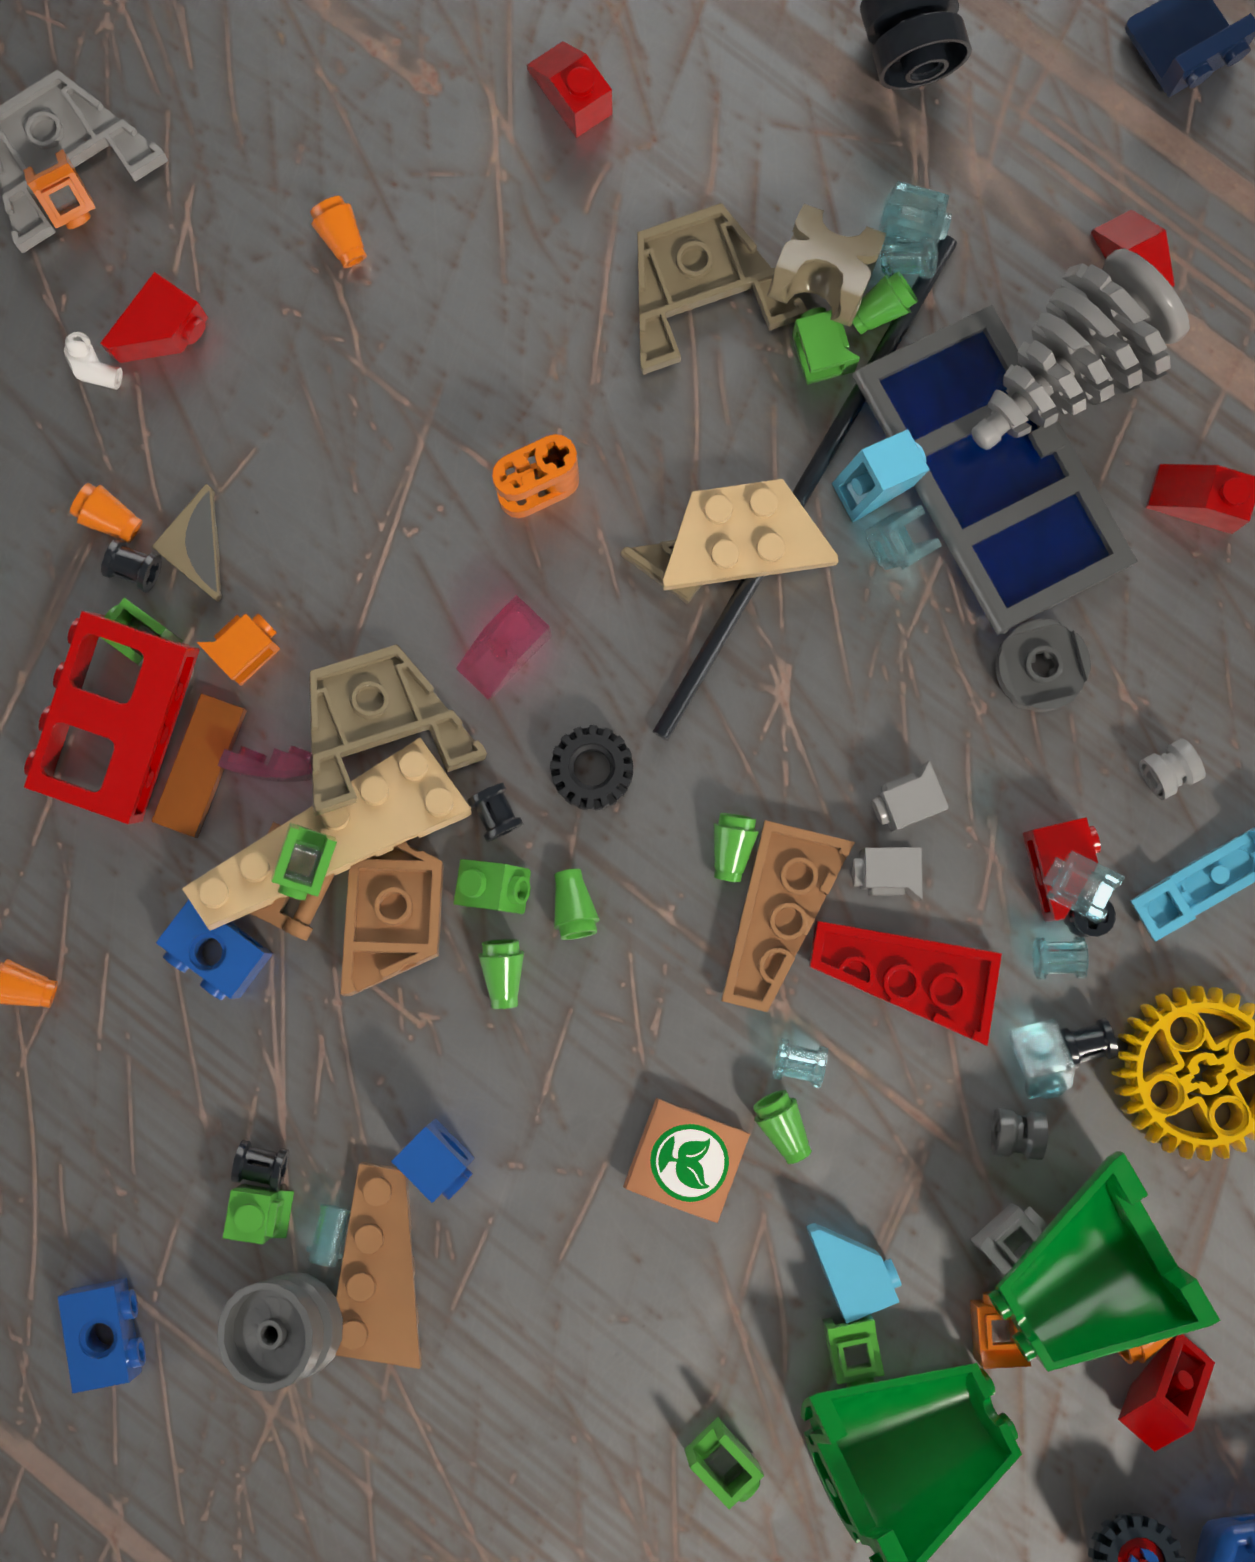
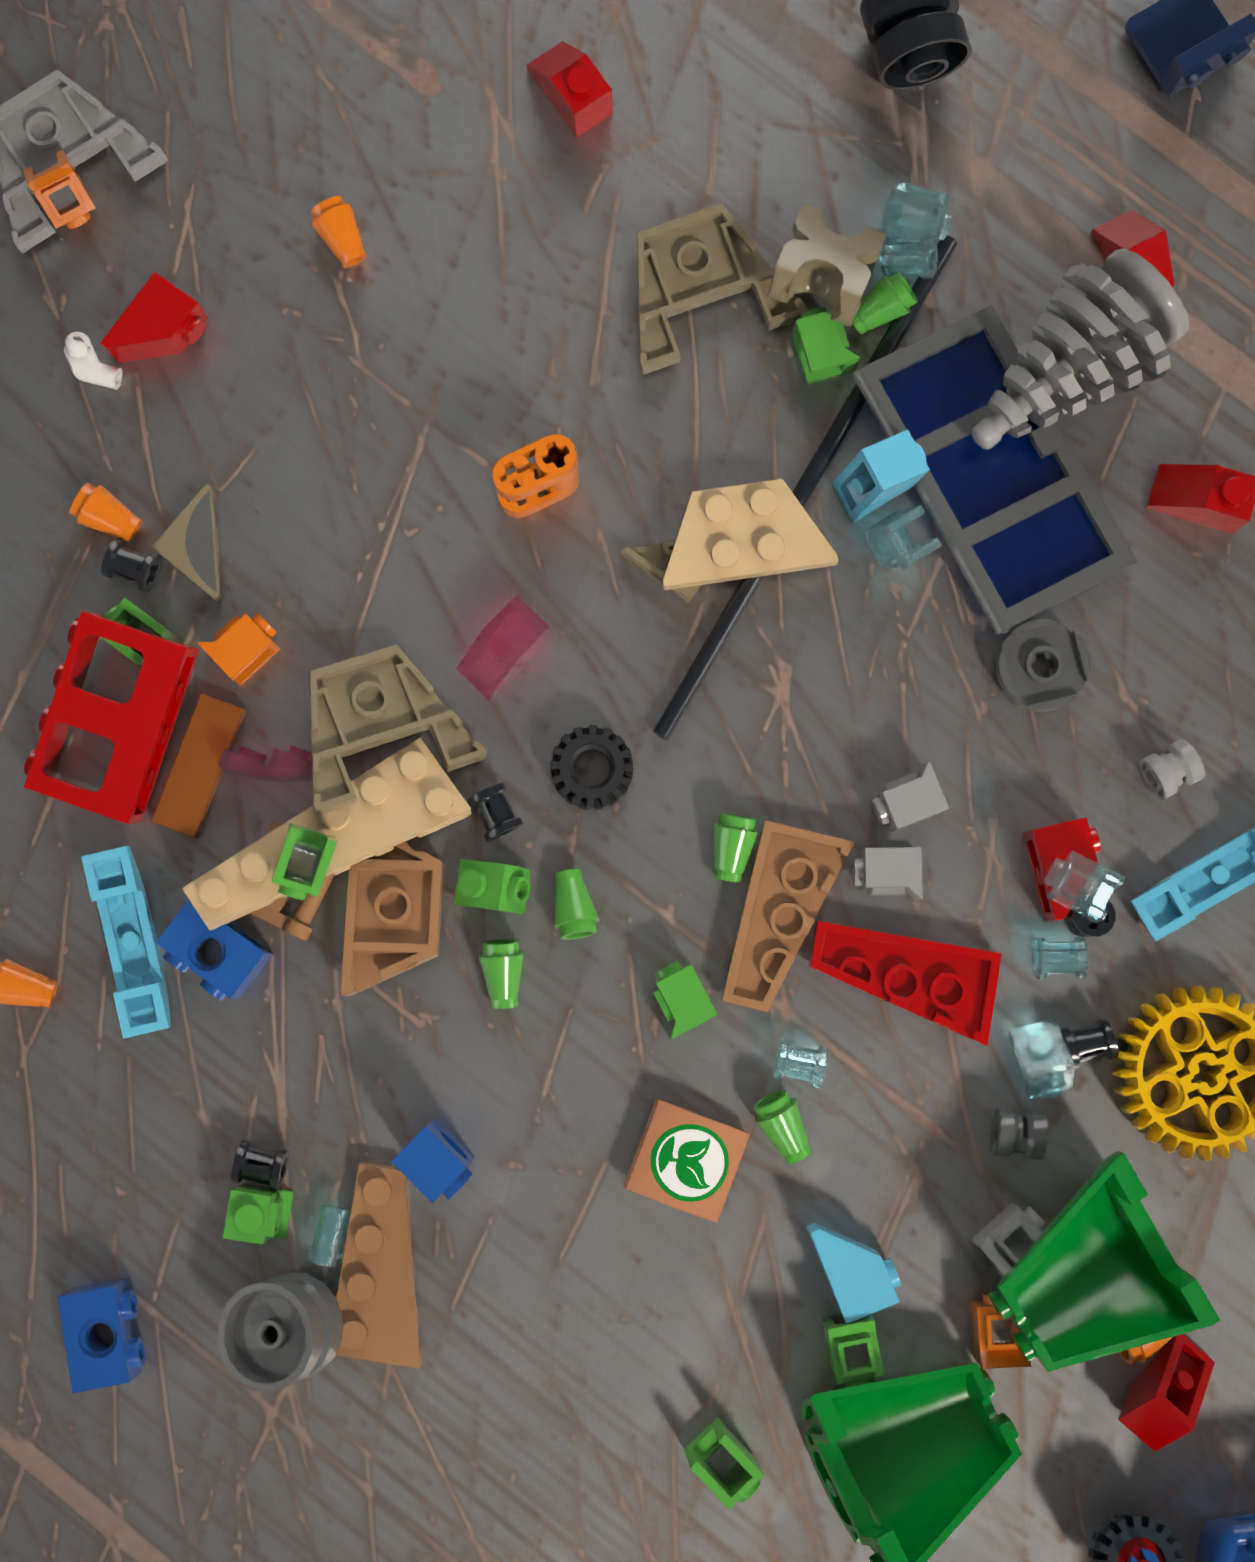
none -> medium azure slope [81,845,171,1039]
none -> bright green window [653,961,718,1039]

